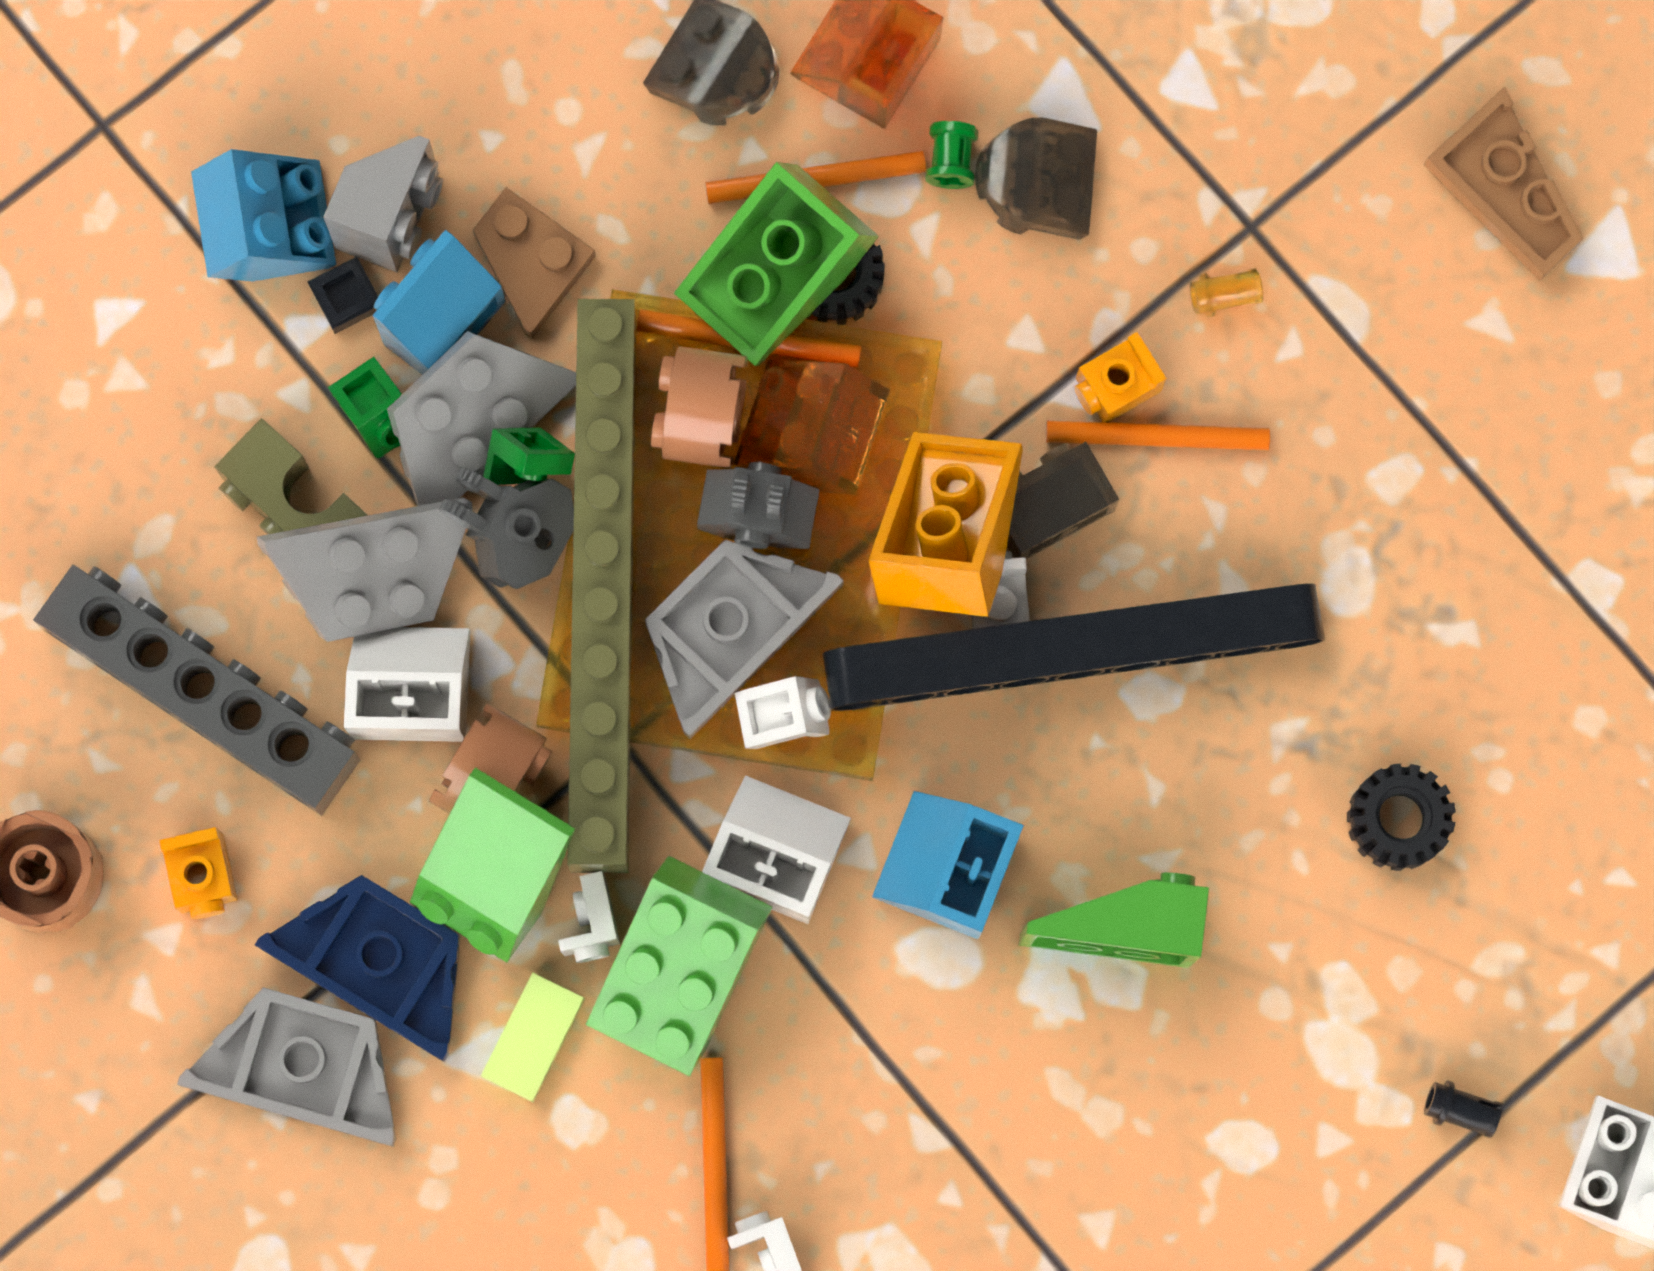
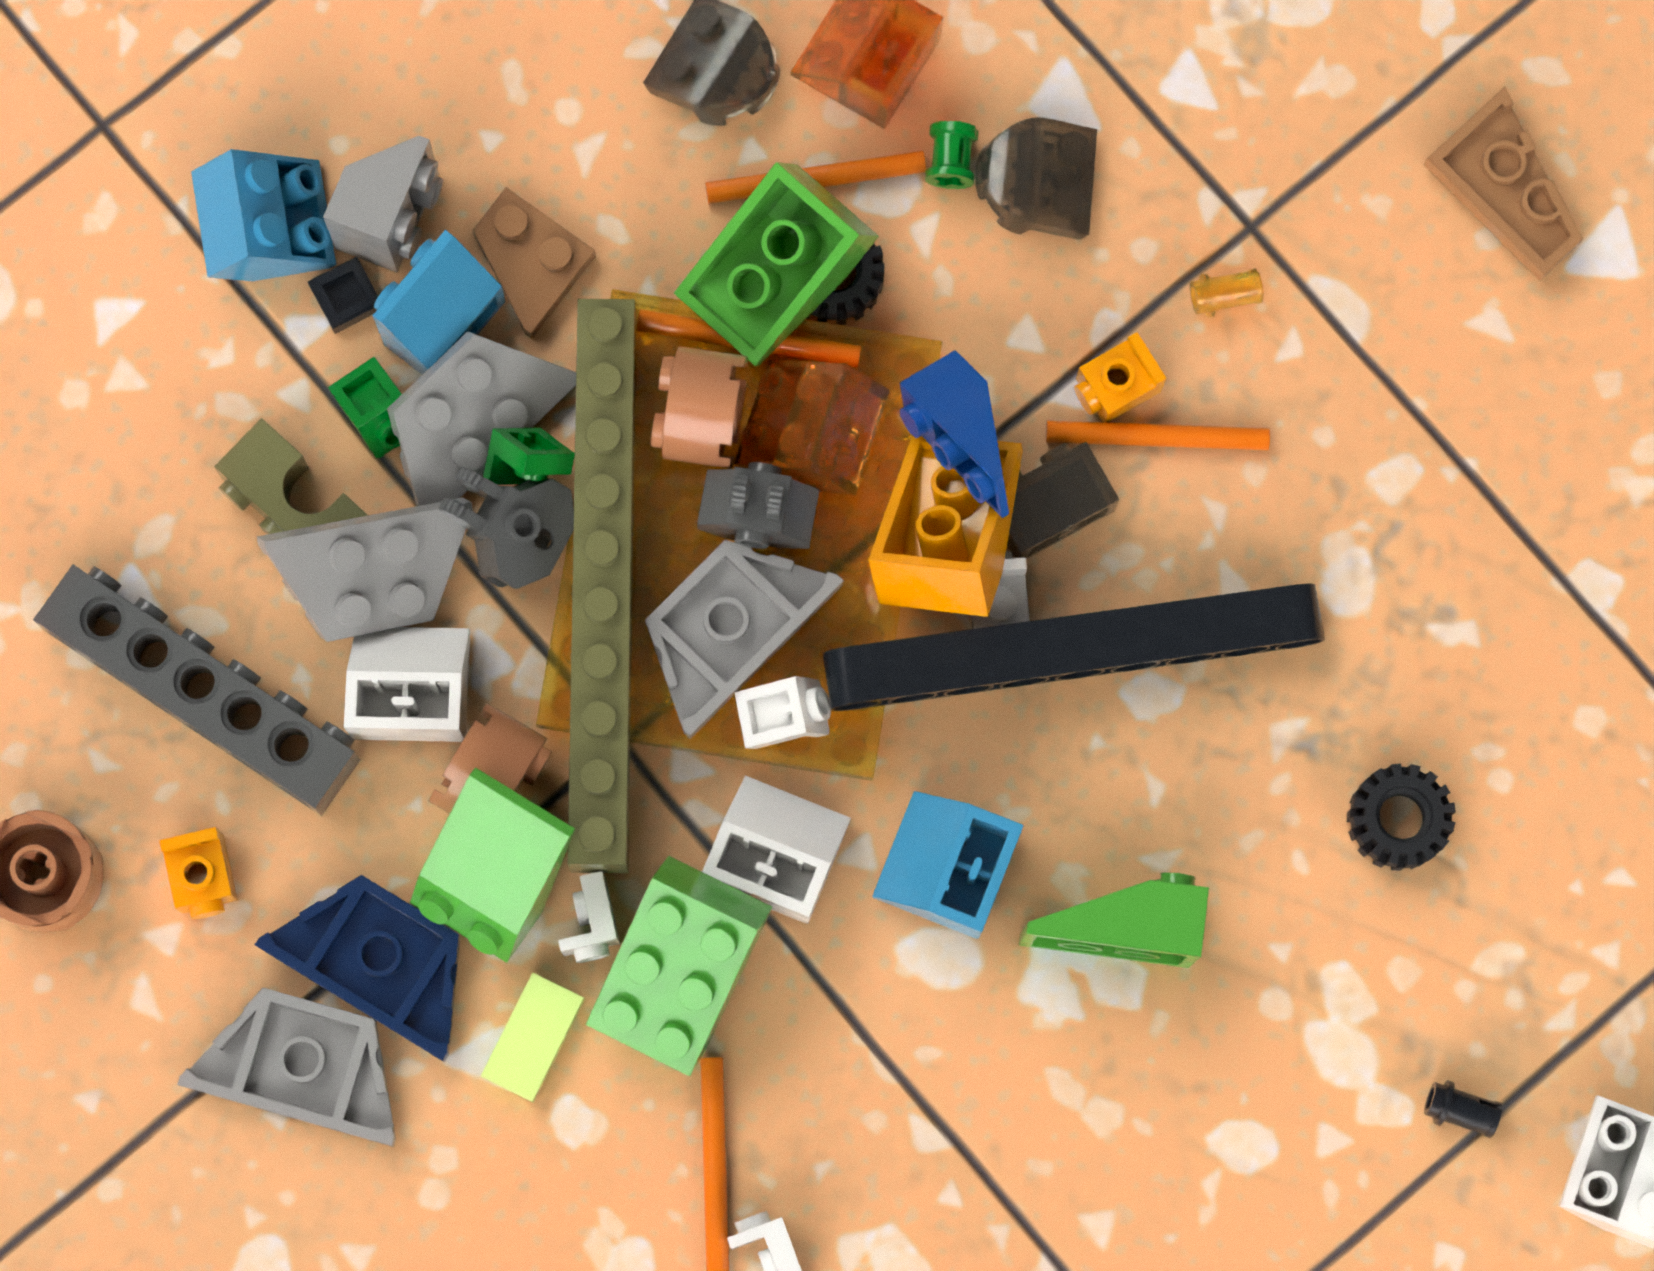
none -> blue slope [899,350,1009,518]

